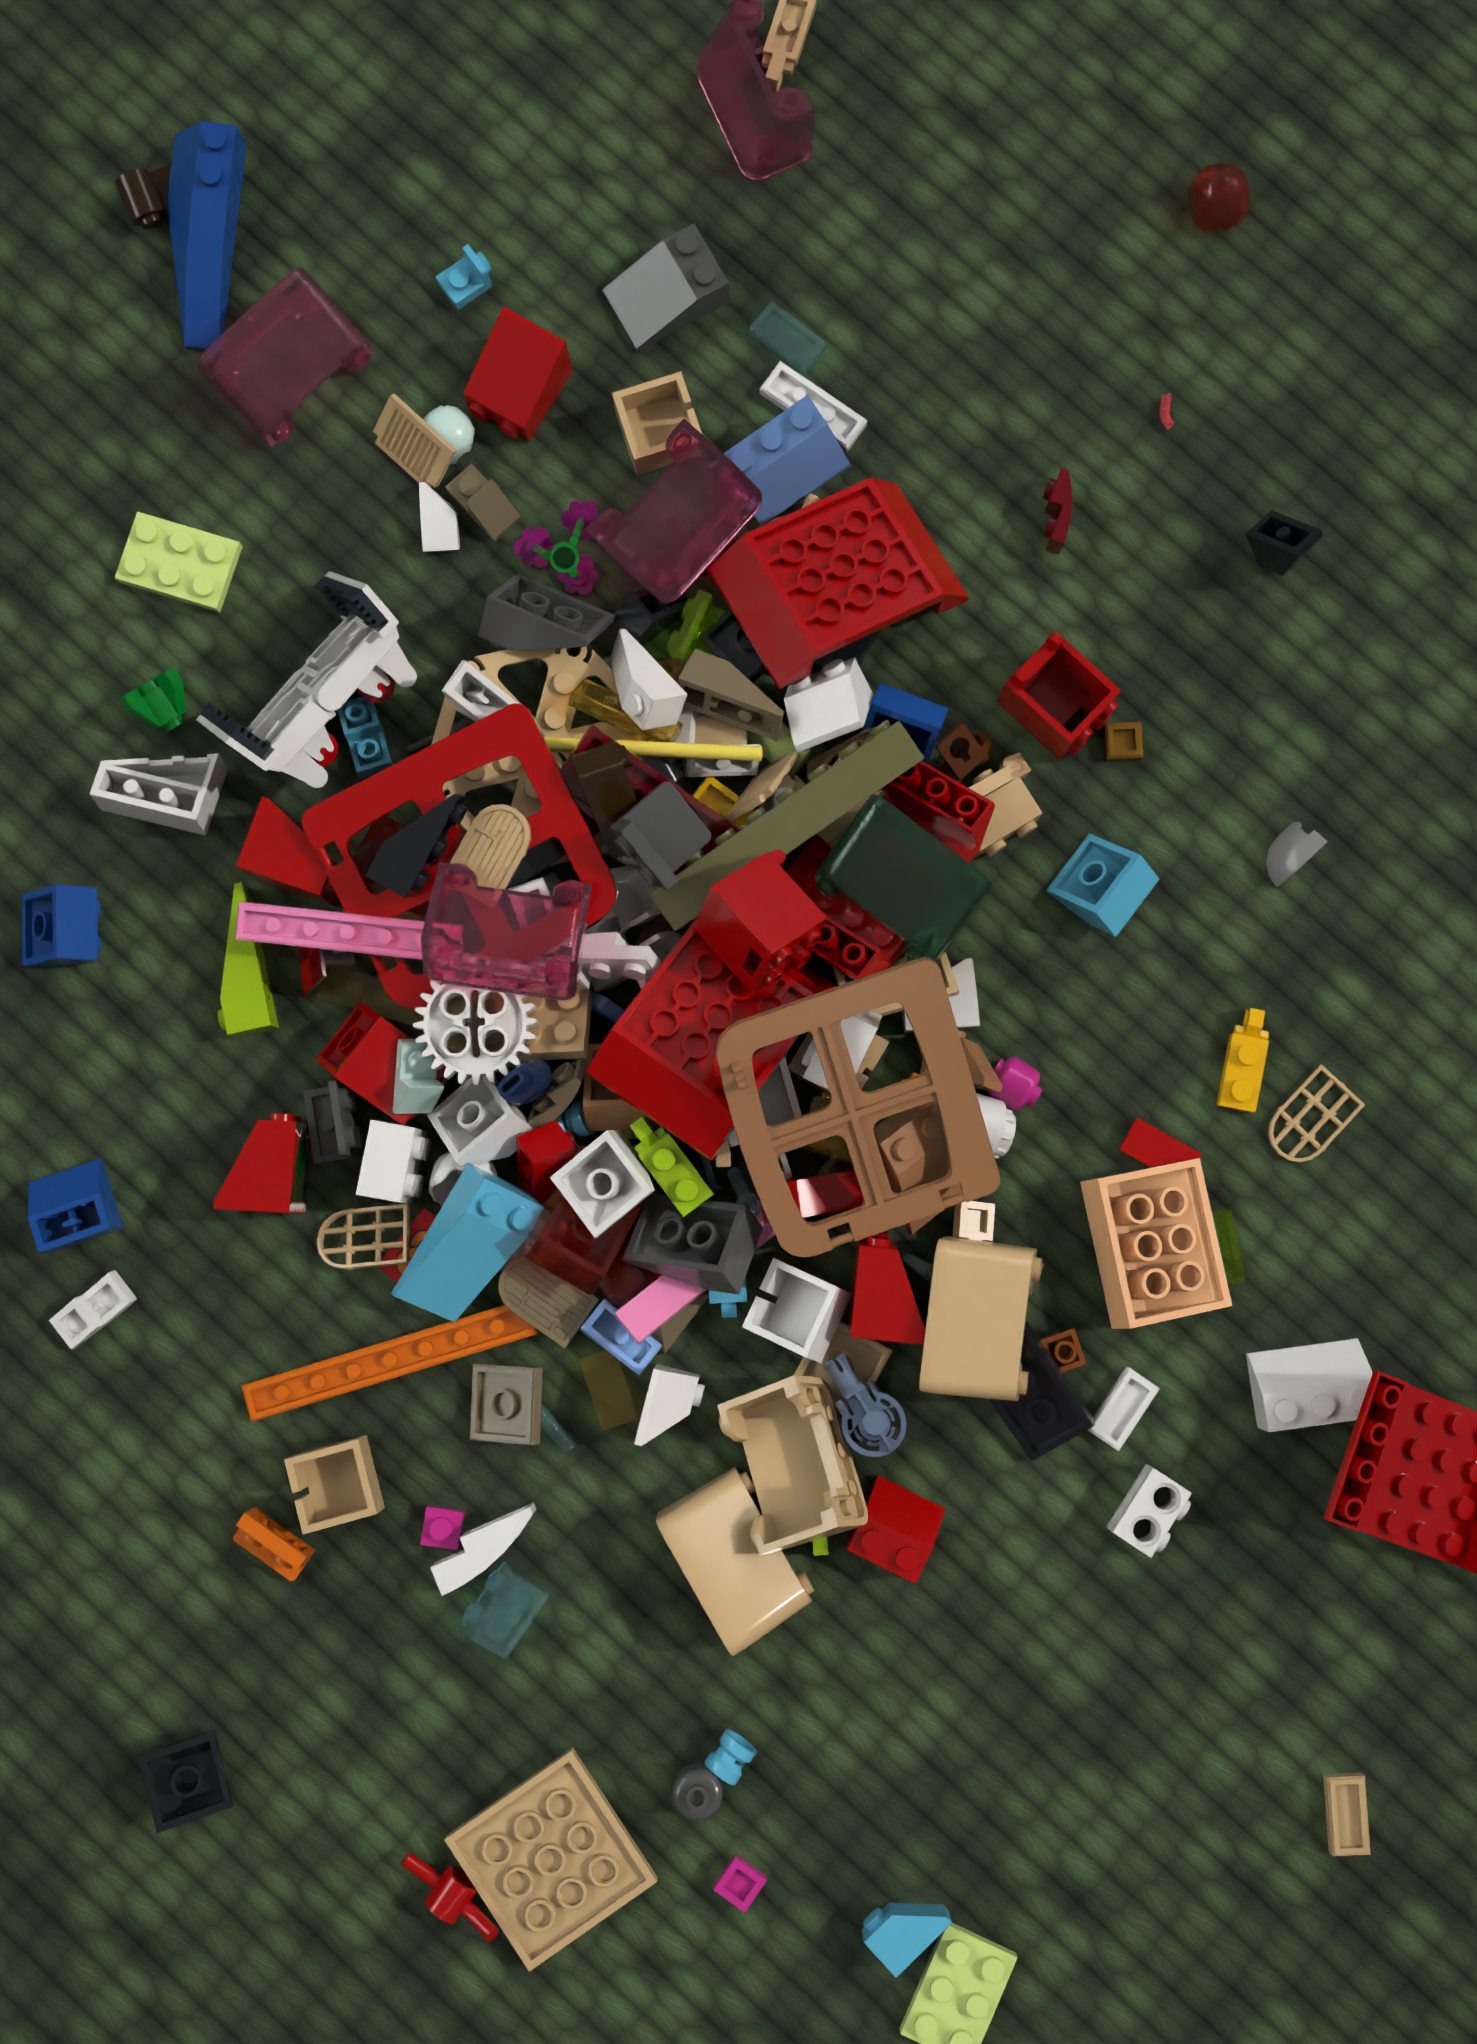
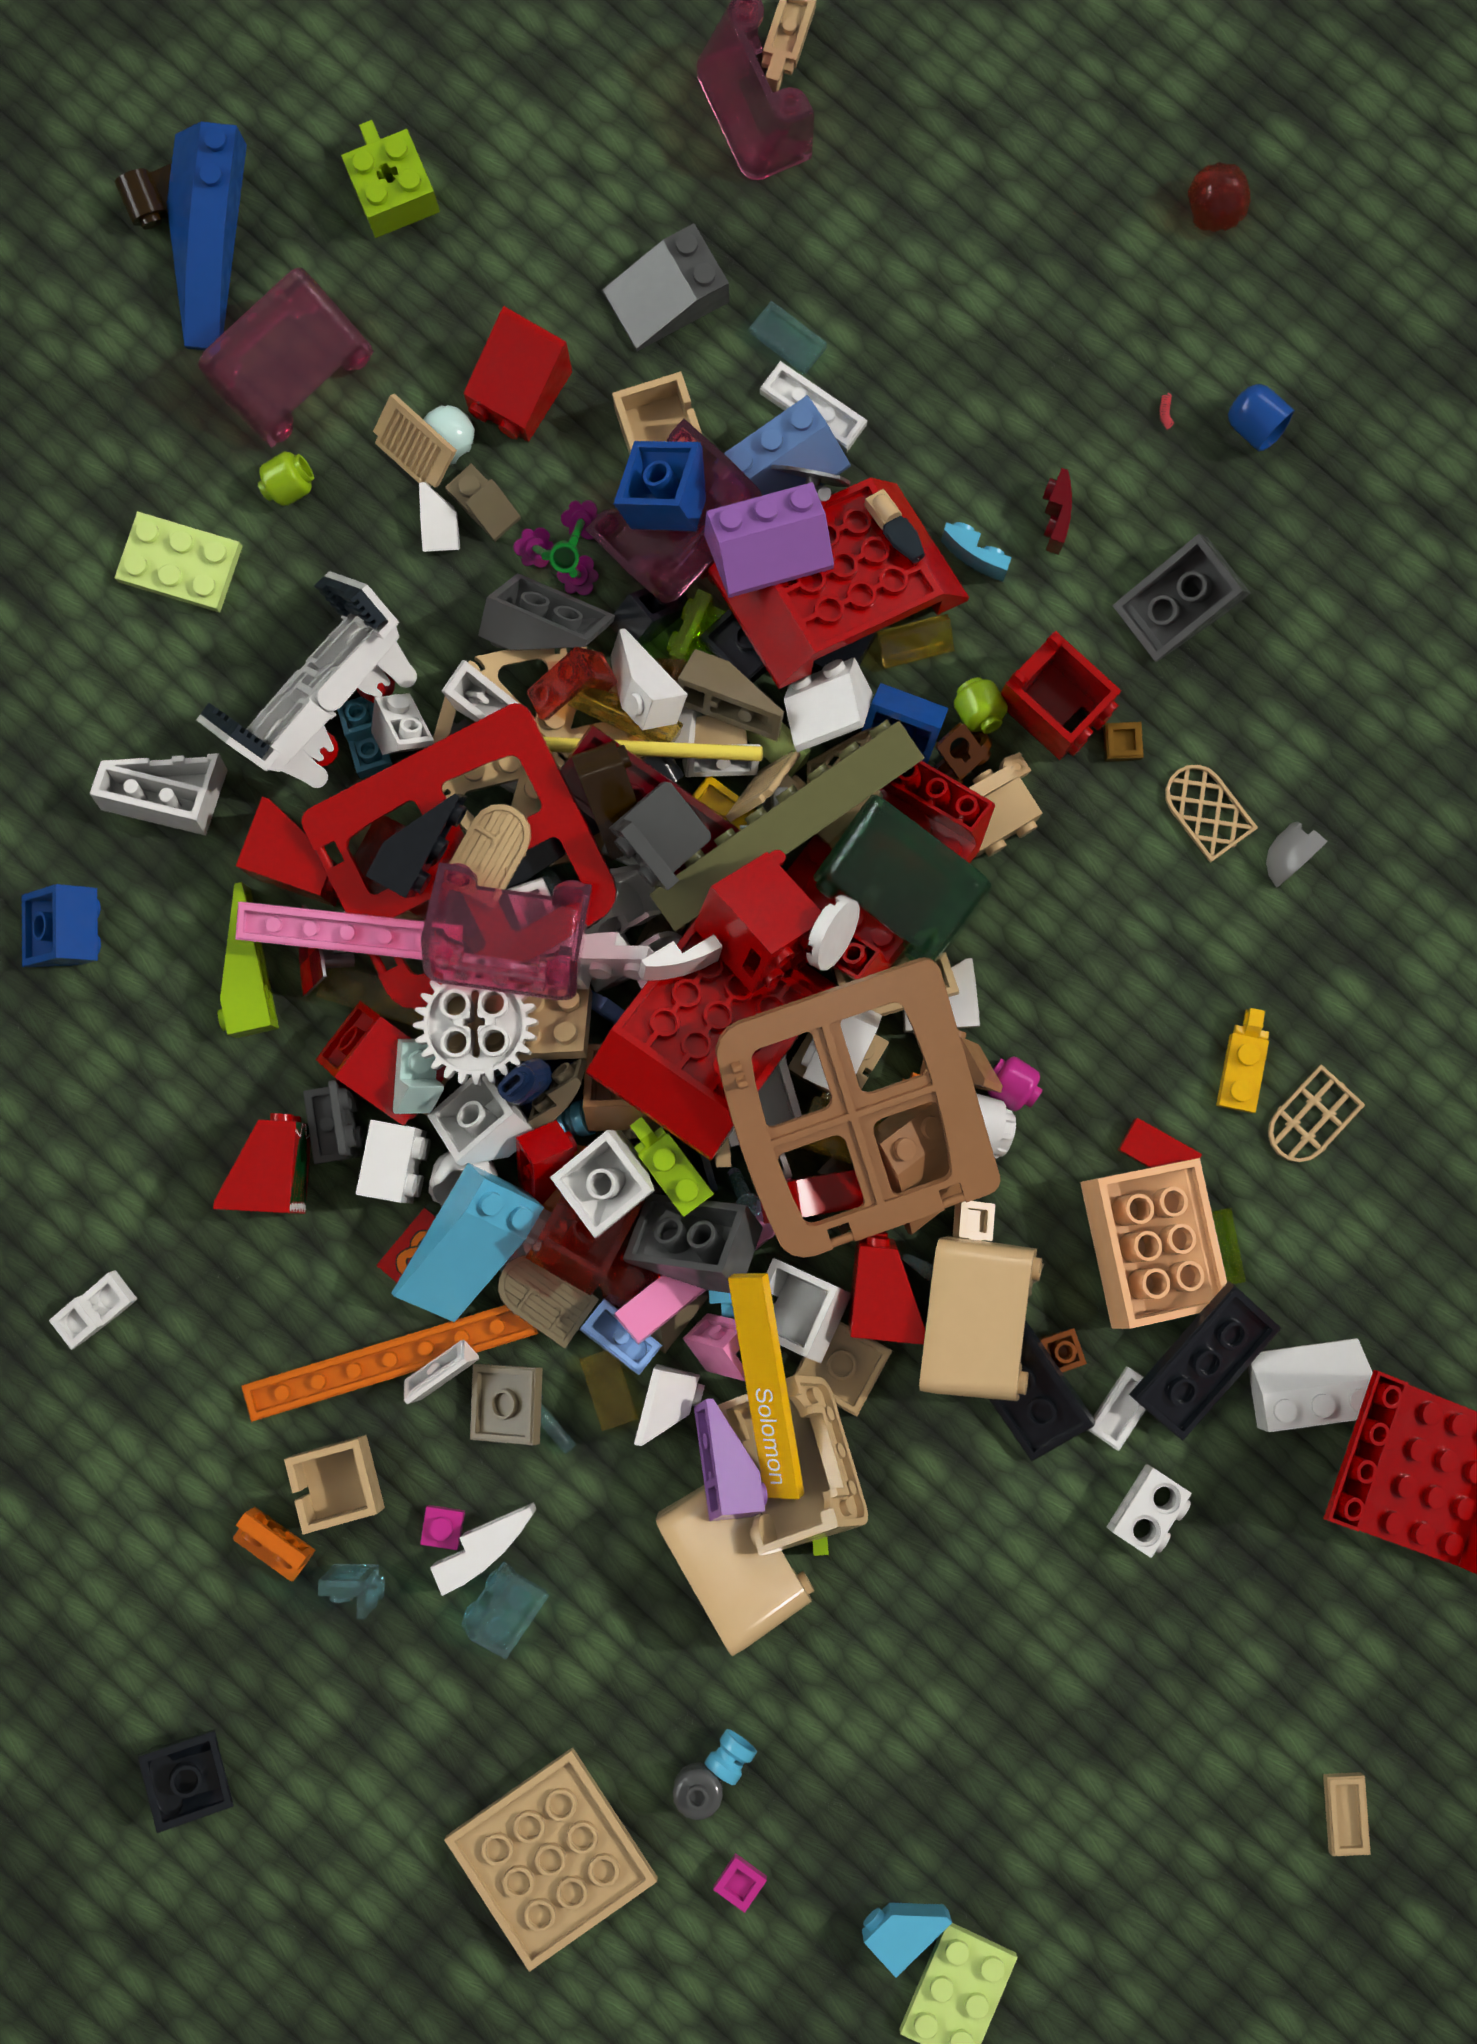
blue slope [27,1158,124,1253] -> none
green brick [120,668,188,733] -> none
tan window [317,1204,410,1270] -> none
red piece [401,1851,498,1942] -> none
medium azure bracket [436,244,492,310] -> none
sand blue pin [823,1353,906,1458] -> none
red slope [845,1475,945,1584] -> none
medium azure slope [1046,833,1159,937] -> none
black slope [1246,510,1323,576] -> none
none -> lime head [258,451,314,506]
none -> clear light blue bracket [318,1564,385,1619]
none -> lime hinge [341,120,440,238]
none -> white slope [371,693,434,755]
none -> white slope [404,1340,479,1404]
none -> clear red bracket [527,647,618,721]
none -> blue slope [613,441,706,531]
none -> white slope [638,934,723,981]
none -> bright pink panel [683,1313,745,1381]
none -> medium lavender slope [694,1398,767,1522]
none -> medium lavender slope [704,482,834,598]
none -> yellow tile [728,1273,805,1499]
none -> flat silver shield [771,465,851,501]
none -> white tile [806,895,860,970]
none -> piece [864,489,925,563]
none -> clear yellow tile [877,614,955,669]
none -> medium azure slope [941,522,1011,582]
none -> lime head [954,677,1008,734]
none -> dark grey slope [1112,534,1251,662]
none -> black tile [1129,1281,1282,1441]
none -> tan window [1165,765,1258,863]
none -> blue helmet [1228,384,1295,452]

